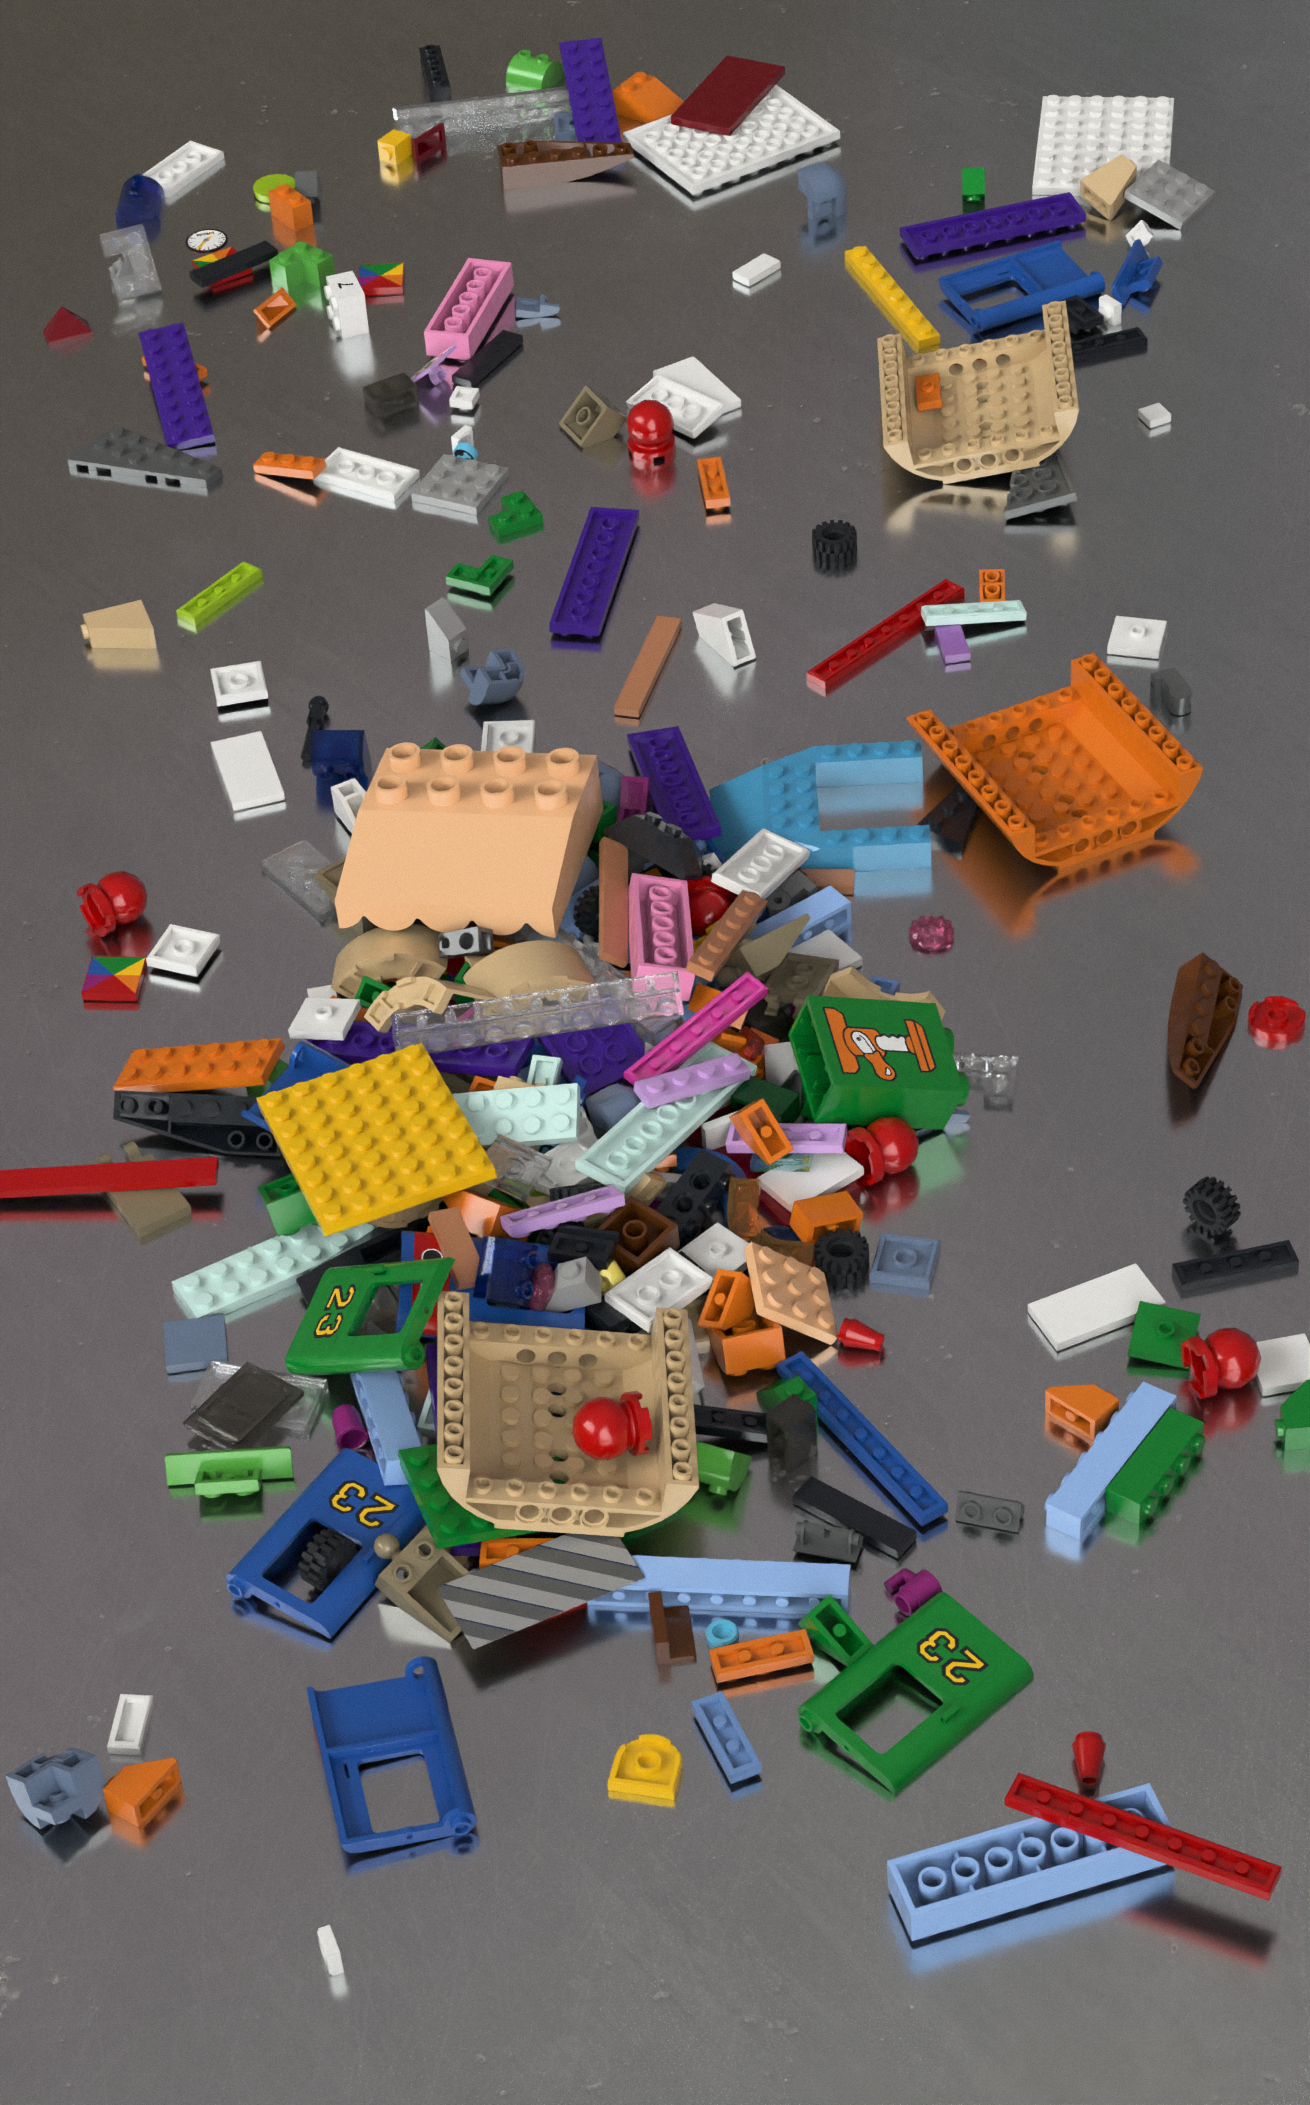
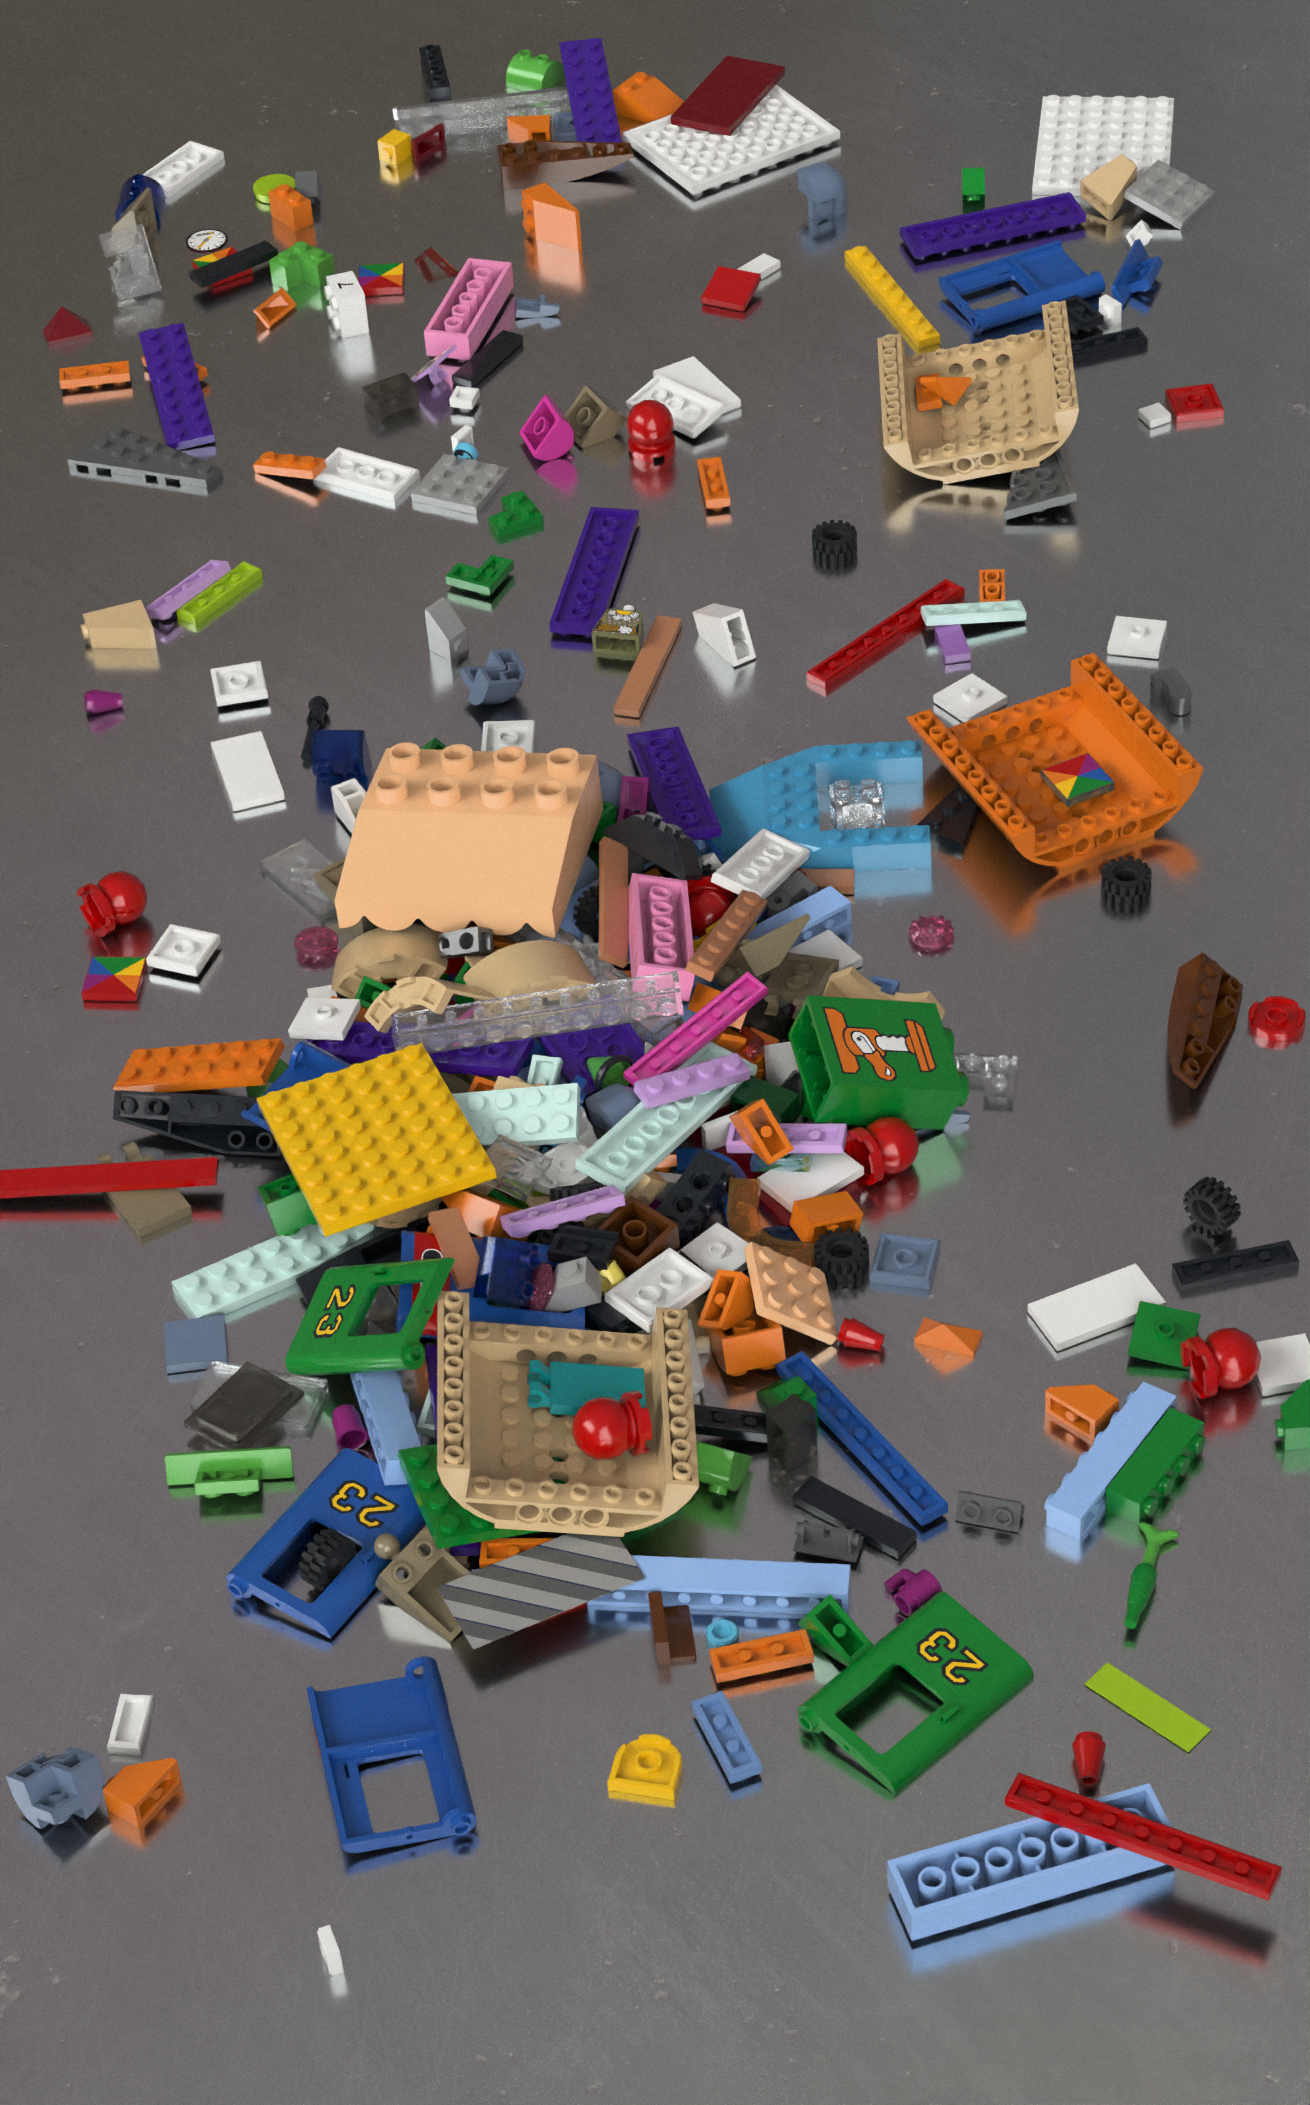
none -> orange plate [59,360,131,389]
none -> magenta cone [84,689,123,714]
none -> dark tan slope [111,188,157,249]
none -> lavender plate [145,560,231,620]
none -> clear pink gear [294,926,339,960]
none -> clear red piece [414,247,459,277]
none -> orange slope [507,115,552,143]
none -> dark pink brick [519,395,574,461]
none -> slope [521,182,582,251]
none -> teal tile [527,1360,646,1416]
none -> bright green hat [587,1055,633,1092]
none -> olive torso [592,605,644,657]
none -> red tile [701,266,761,311]
none -> clear brick [828,778,886,831]
none -> orange slope [914,1317,983,1356]
none -> orange slope [920,377,971,406]
none -> white plate [933,673,1007,723]
none -> tile [1041,753,1115,807]
none -> lime sticker [1084,1662,1211,1752]
none -> black tyre [1101,856,1152,905]
none -> green piece [1124,1522,1179,1629]
none -> red tile [1165,383,1224,423]

